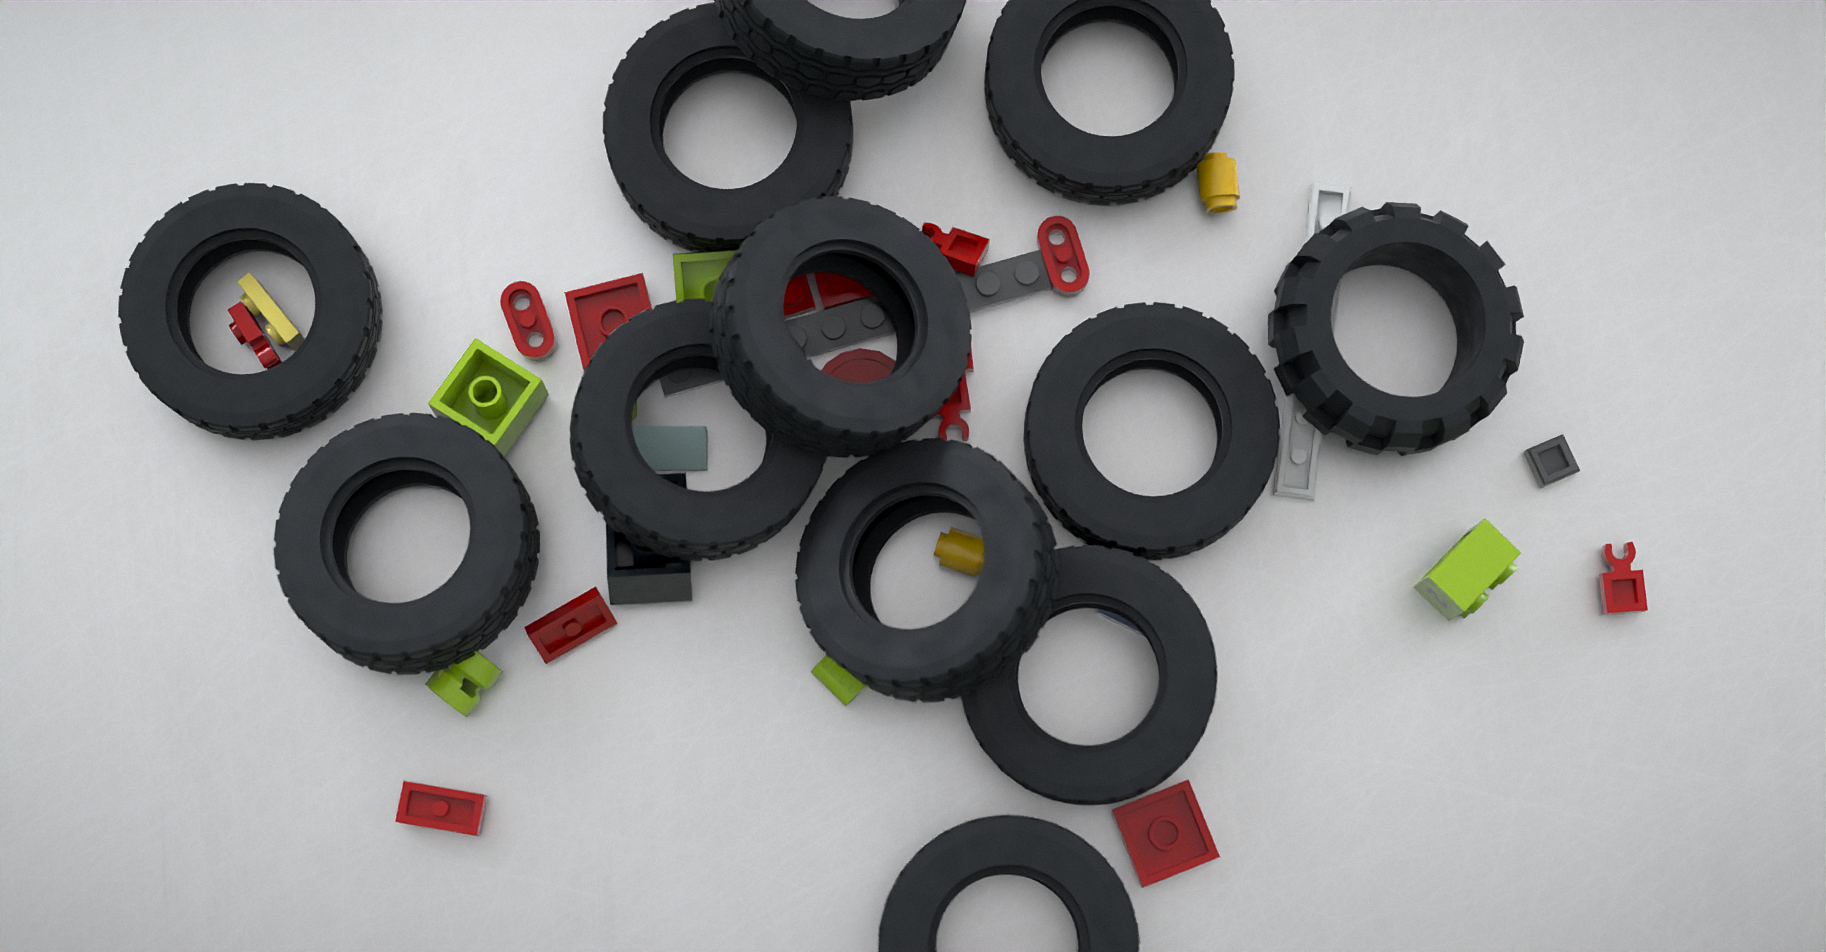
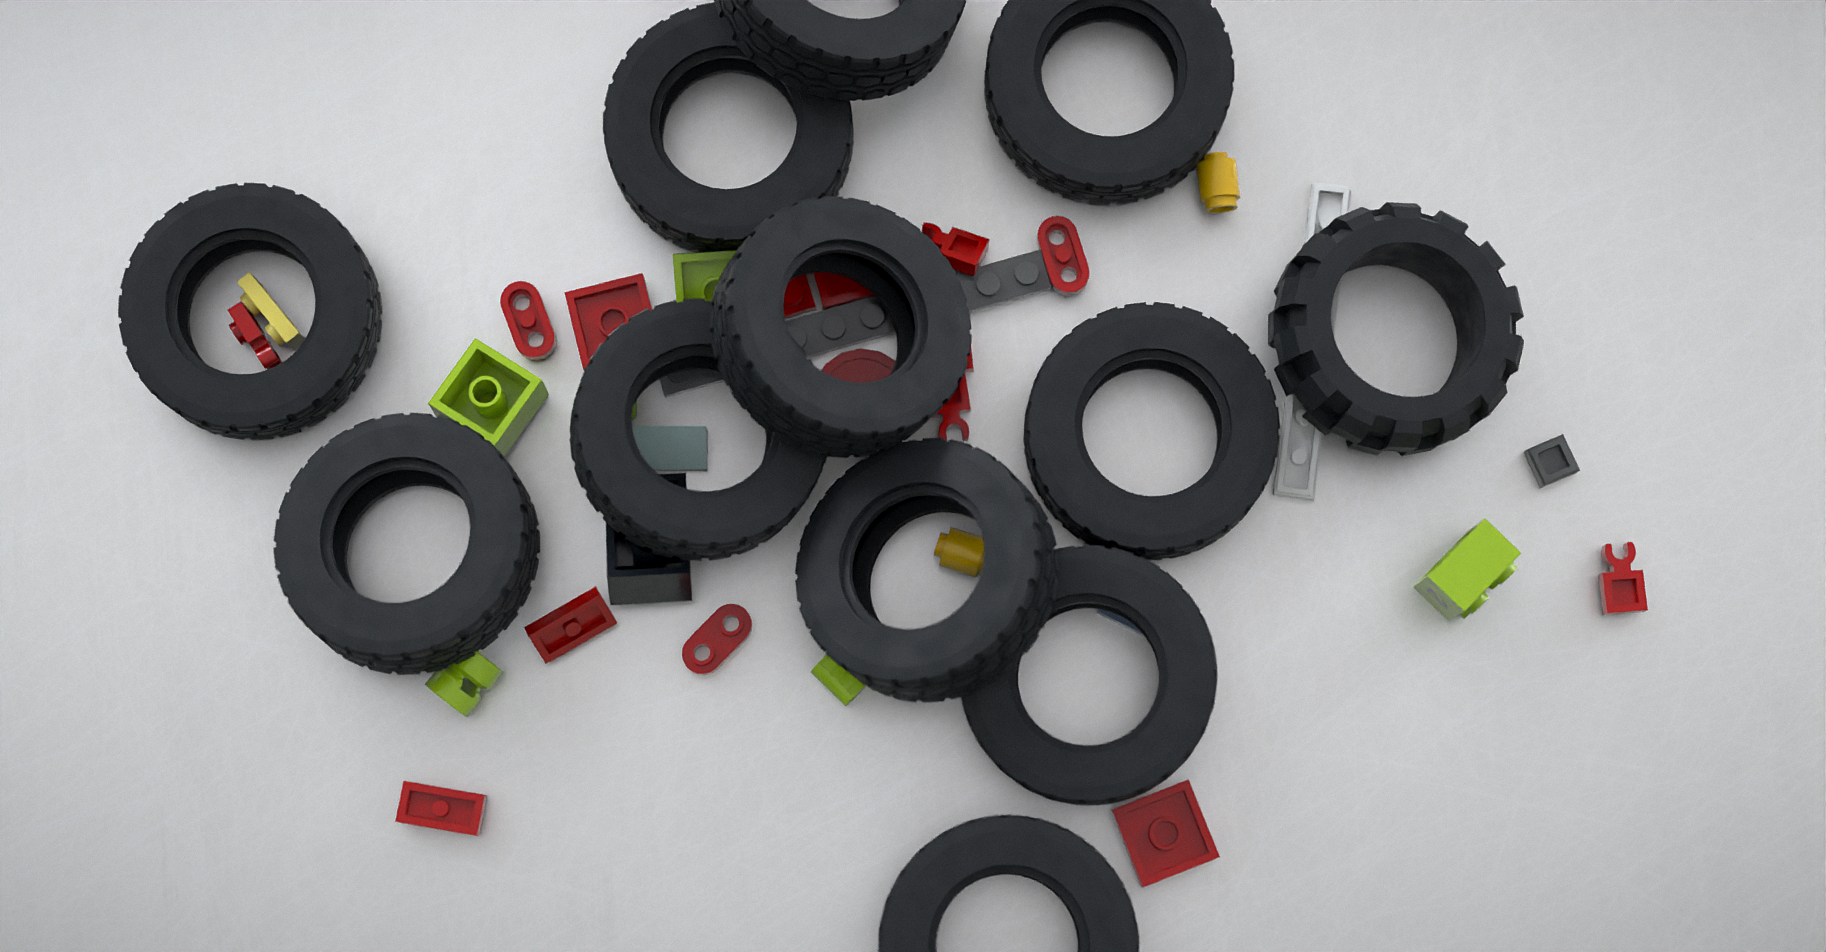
none -> red plate [682,604,753,675]

